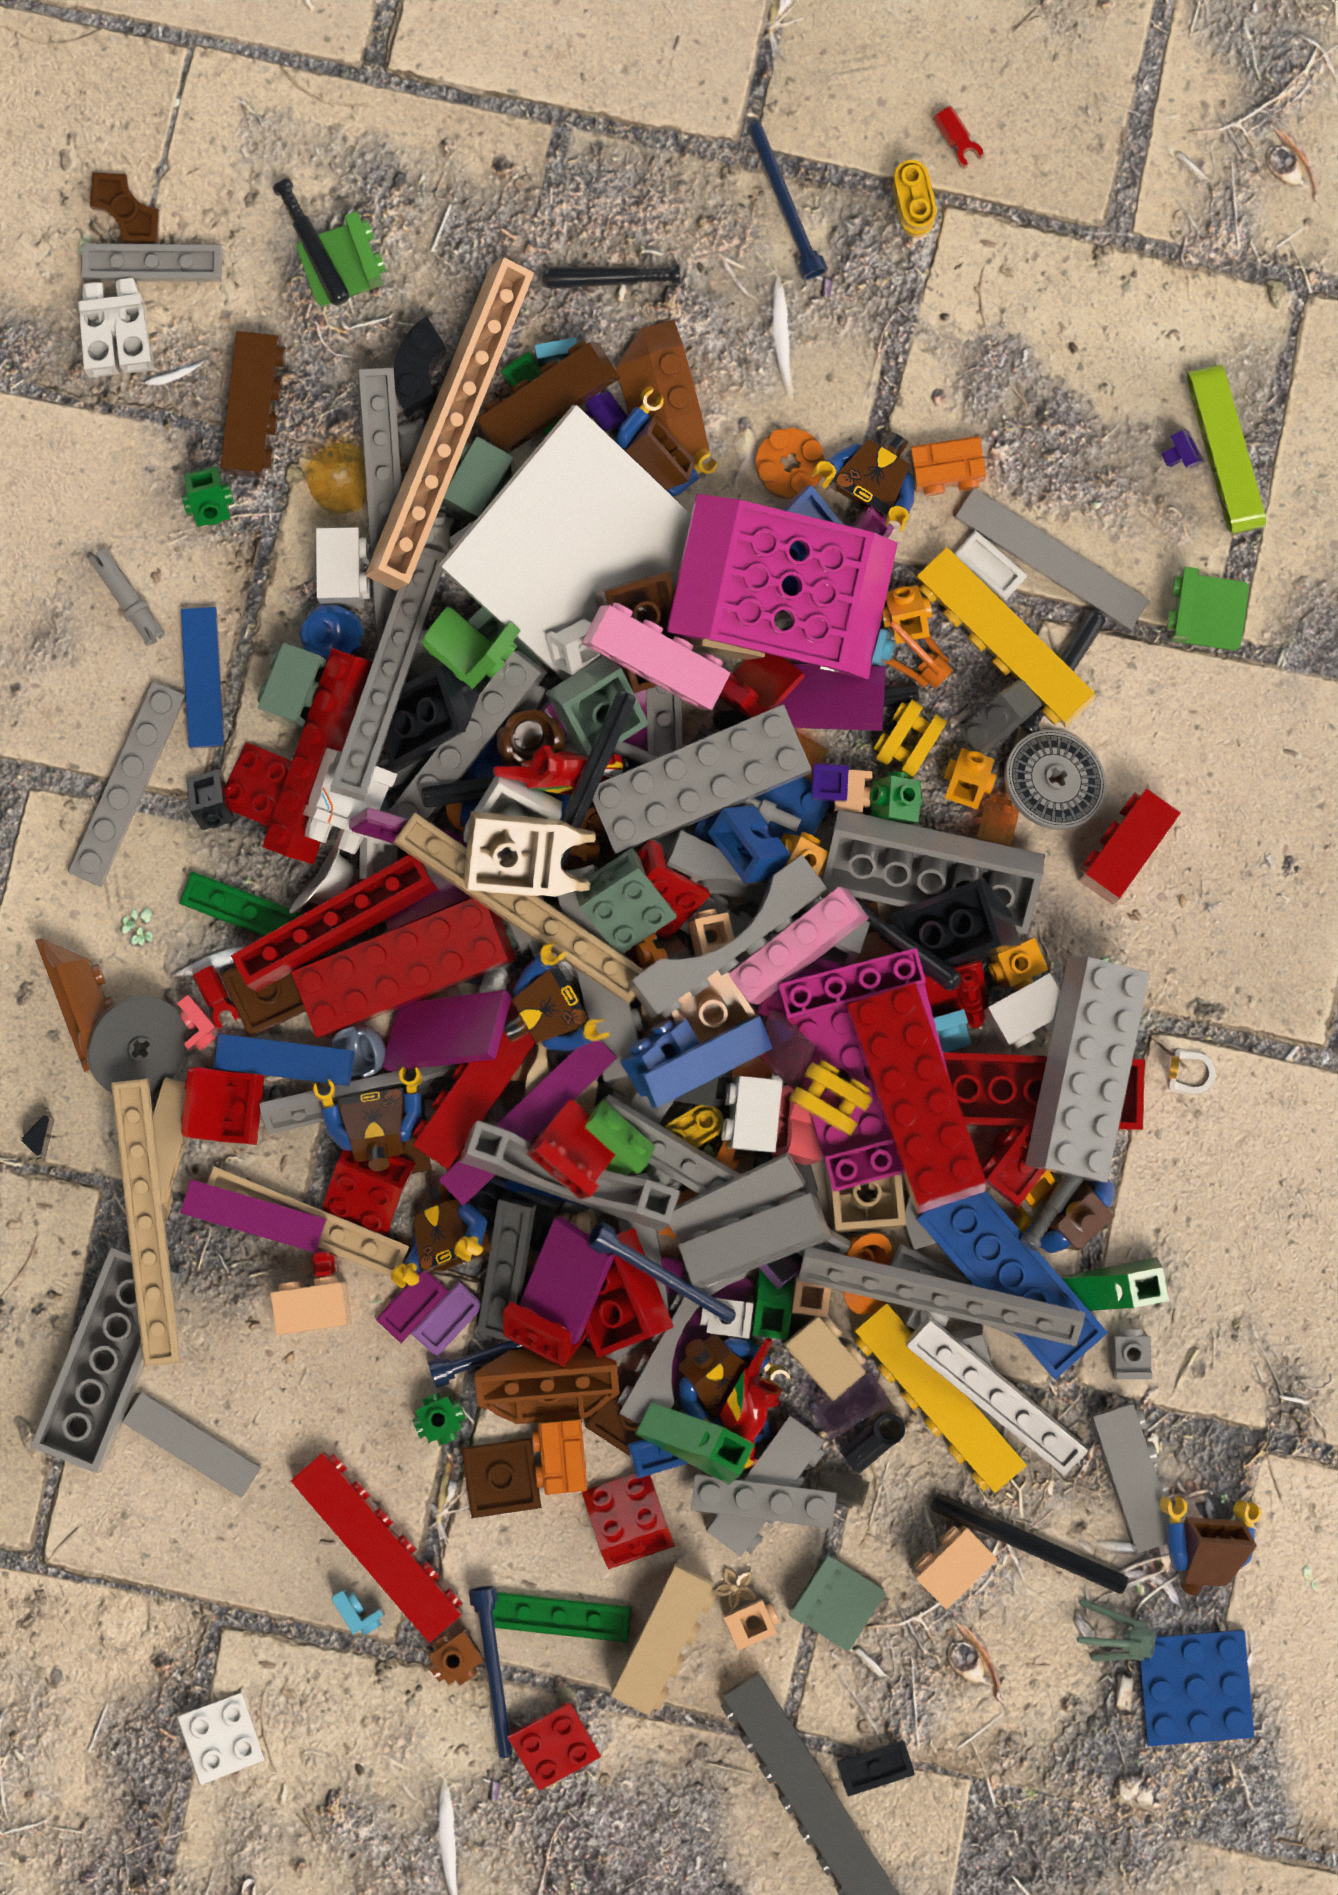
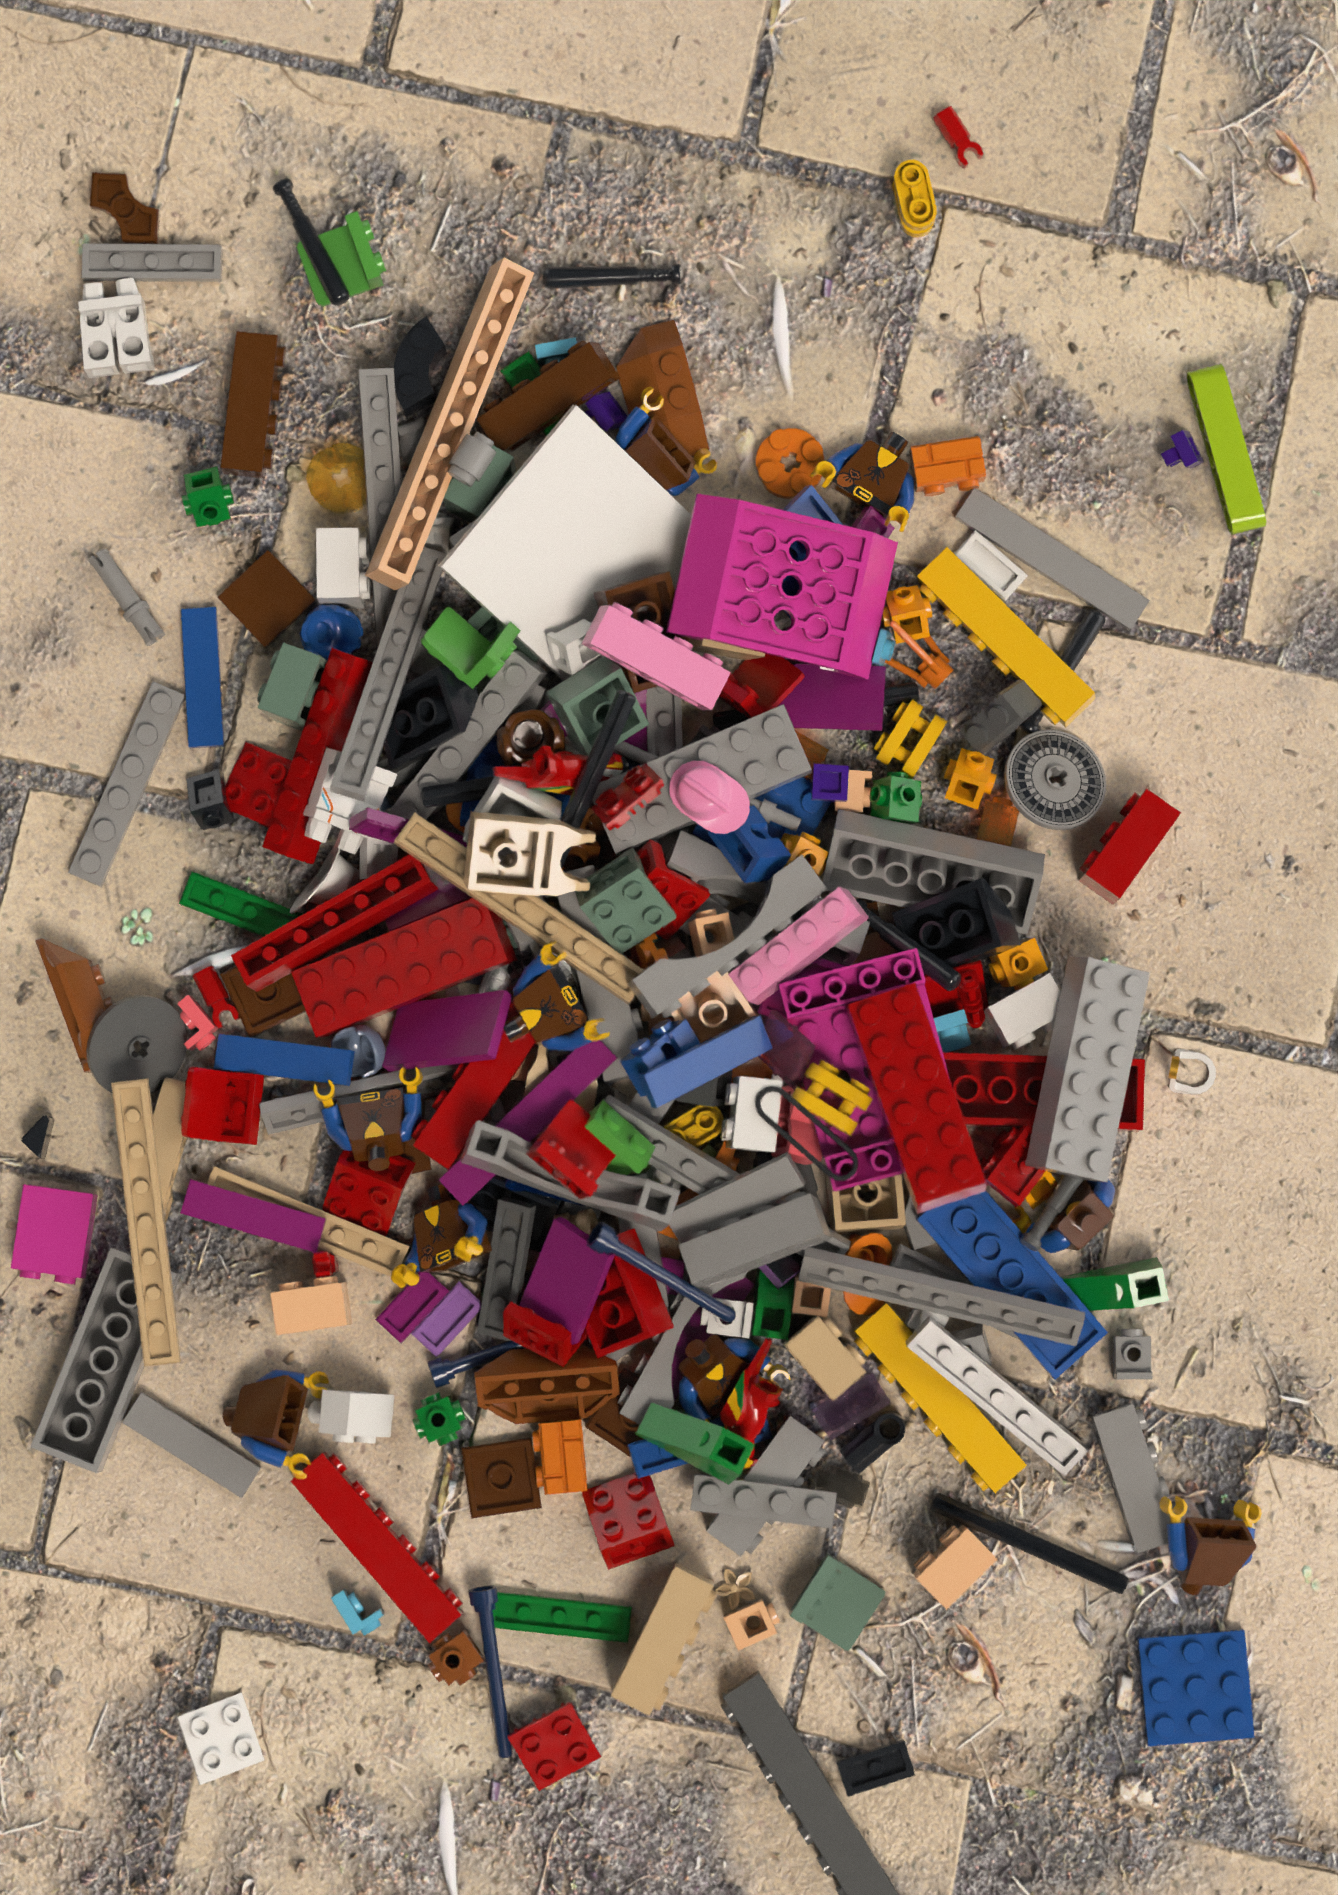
dark blue piece [748,122,828,280] -> none
sand green plant [1077,1599,1156,1661] -> none
bright green bracket [1167,567,1249,651] -> none
none -> dark pink brick [11,1184,98,1284]
none -> reddish brown tile [217,550,317,649]
none -> reddish brown torso [223,1369,329,1479]
none -> white brick [308,1390,394,1443]
none -> light grey brick [447,432,496,487]
none -> red hinge [591,763,665,831]
none -> bright pink piece [669,761,750,834]
none -> black piece [755,1086,859,1181]

